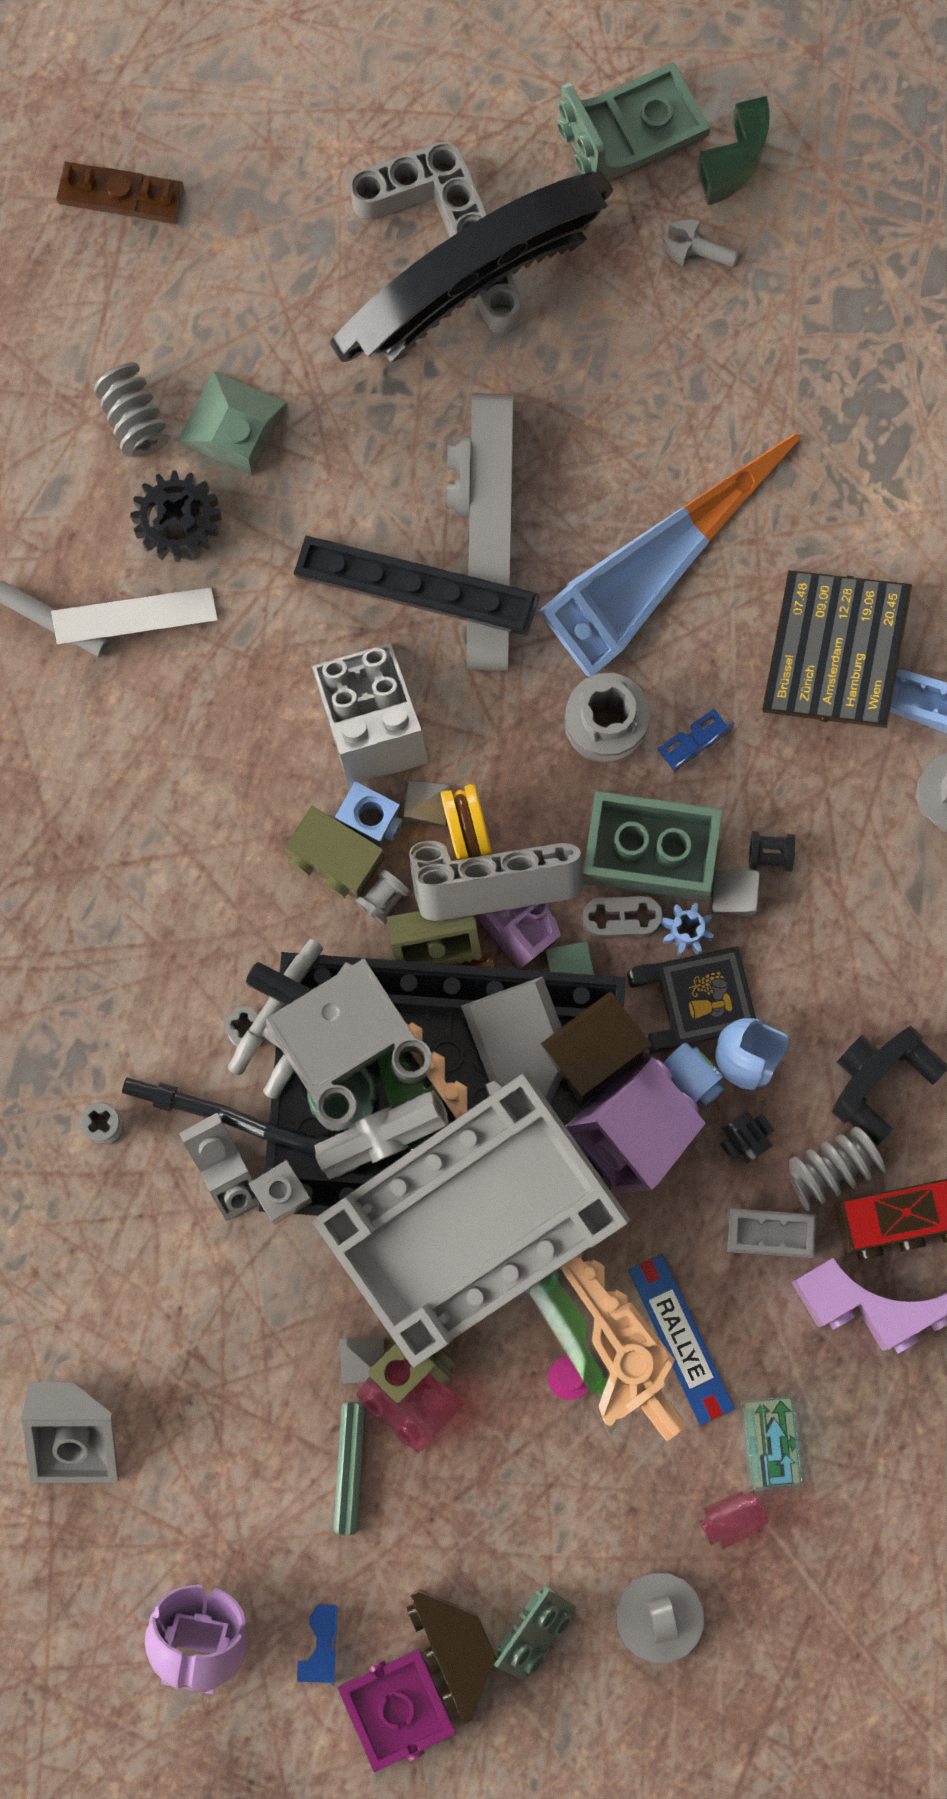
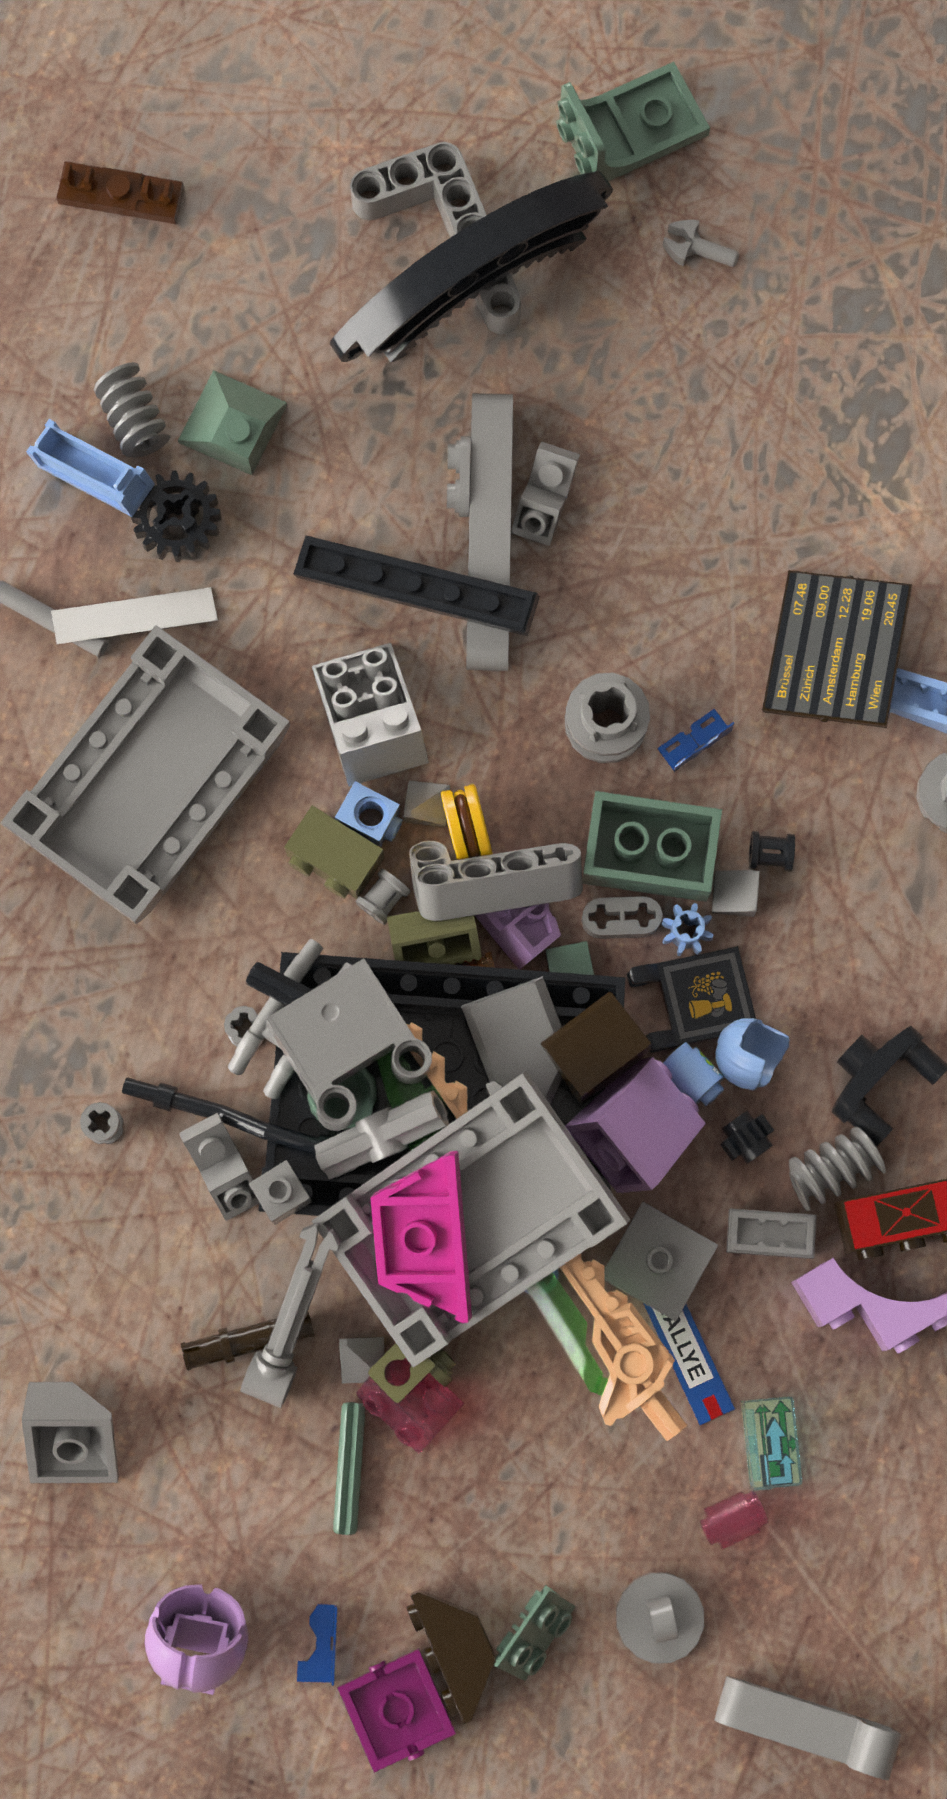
light blue plate [538,435,800,677] -> none
dark pink plate [548,1356,592,1400] -> none
clear green brick [697,96,770,205] -> none
none -> light grey slope [0,625,291,924]
none -> light blue container [26,419,155,517]
none -> dark brown pin [181,1312,315,1371]
none -> light grey piece [240,1223,340,1408]
none -> dark pink wing [370,1151,472,1323]
none -> light grey slope [511,441,580,546]
none -> light grey plate [604,1202,718,1321]
none -> light grey beam [714,1676,901,1780]

